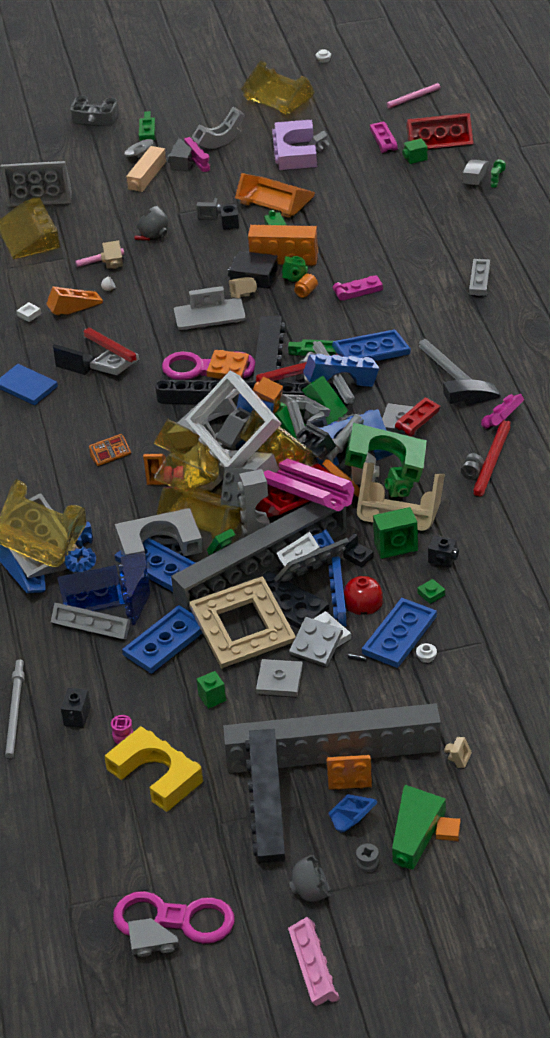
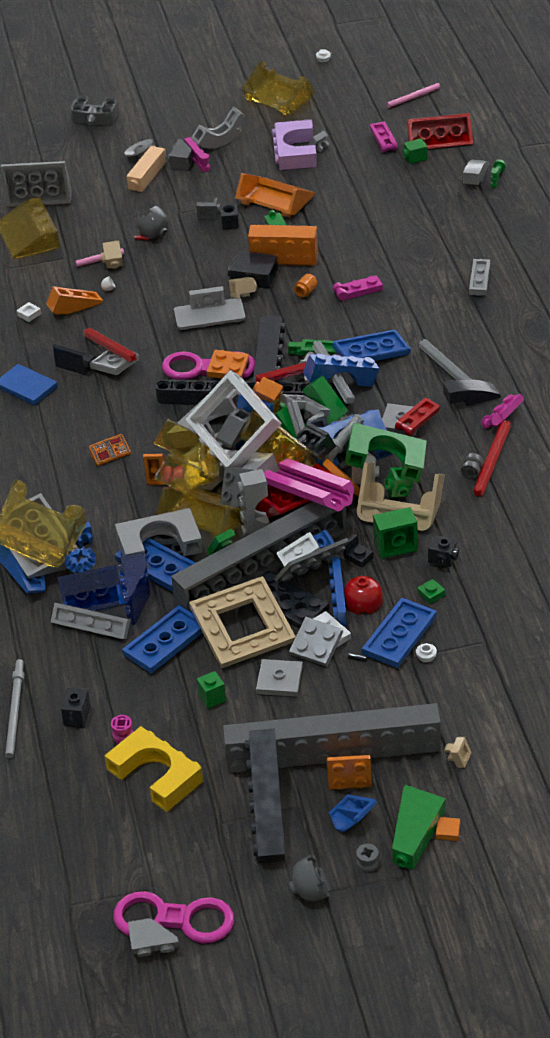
green hinge [139,111,155,141] -> none
green brick [282,256,308,282] -> none
bright pink hinge [288,917,339,1006] -> none

